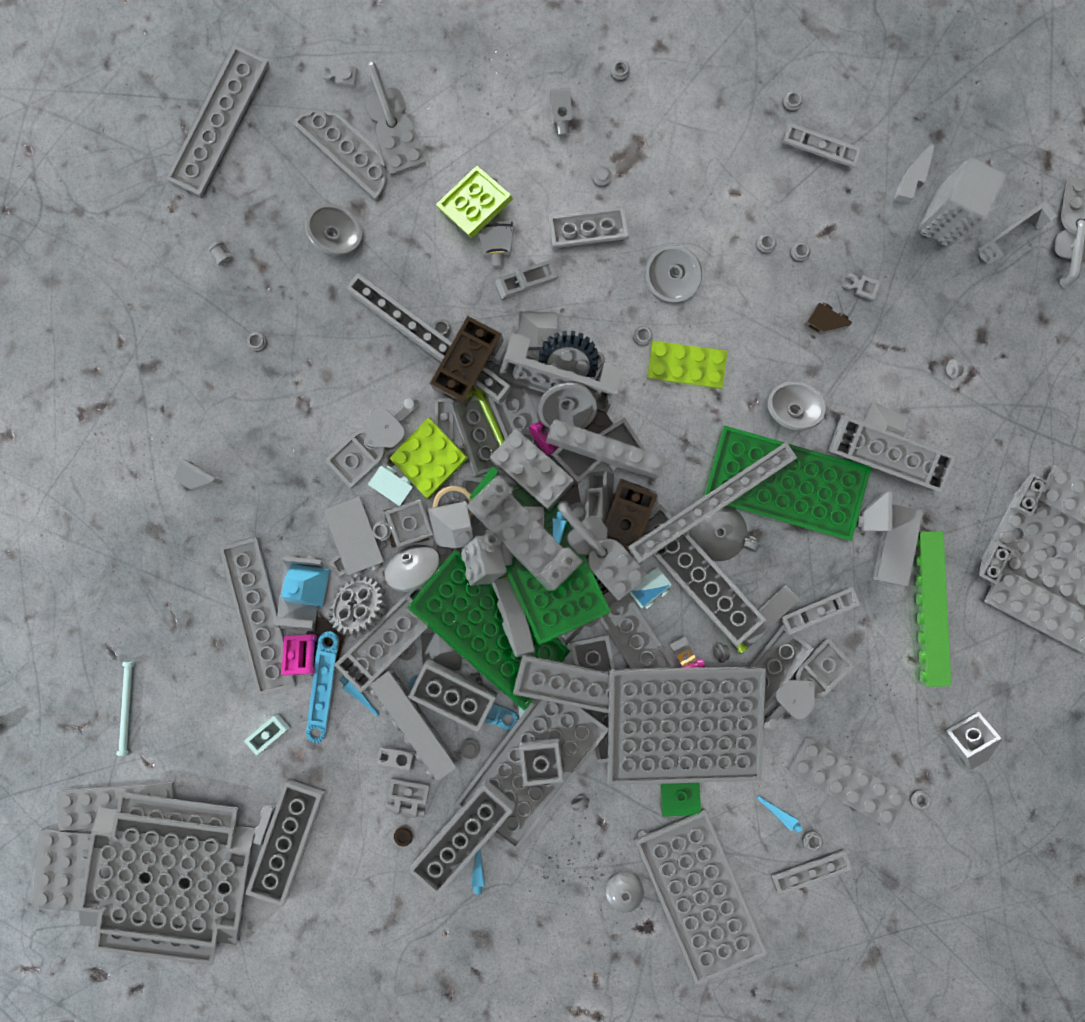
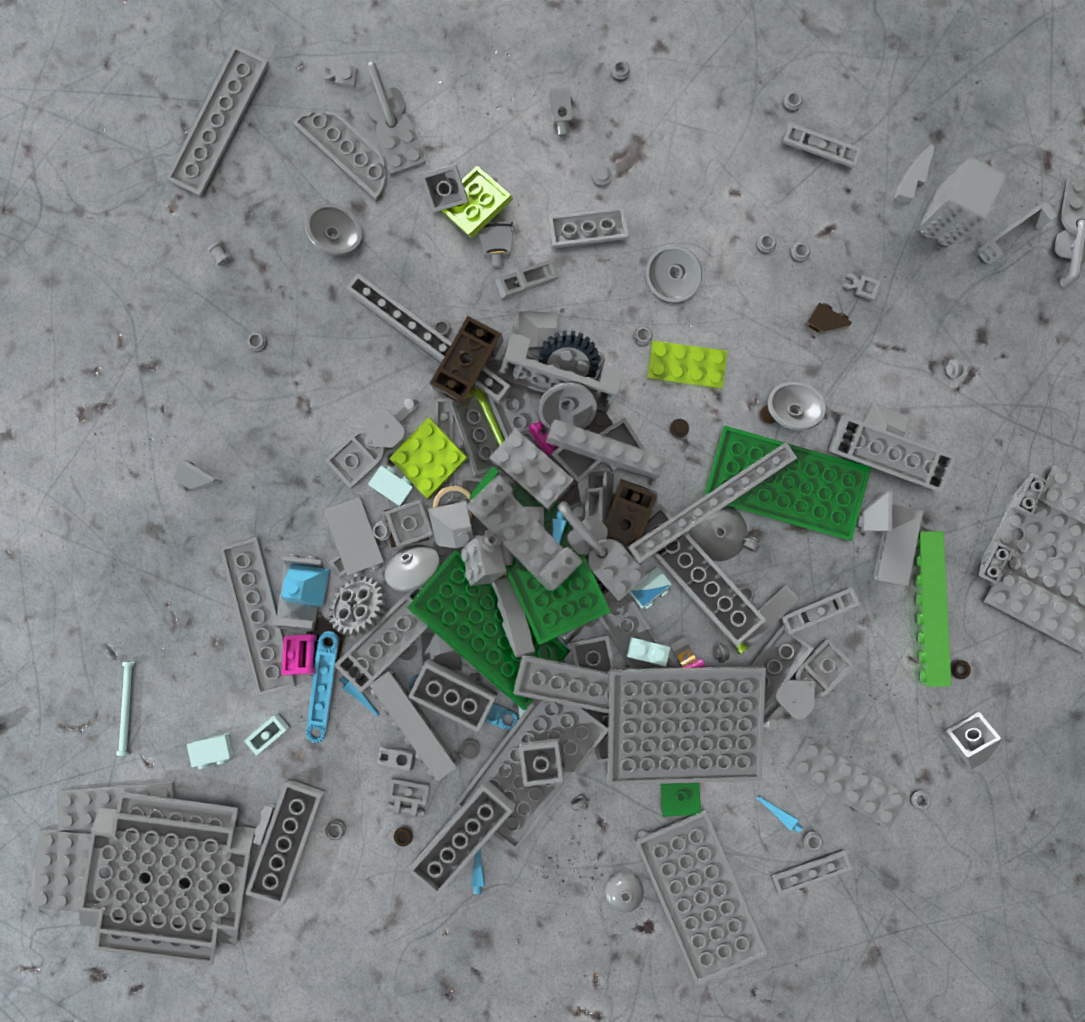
none -> light aqua brick [187,734,234,769]
none -> light grey plate [325,820,345,840]
none -> light grey slope [420,164,469,213]
none -> light aqua brick [626,637,670,666]
none -> dark brown plate [670,419,689,438]
none -> light grey plate [738,585,755,602]
none -> dark brown plate [760,405,776,424]
none -> dark brown plate [951,660,971,679]

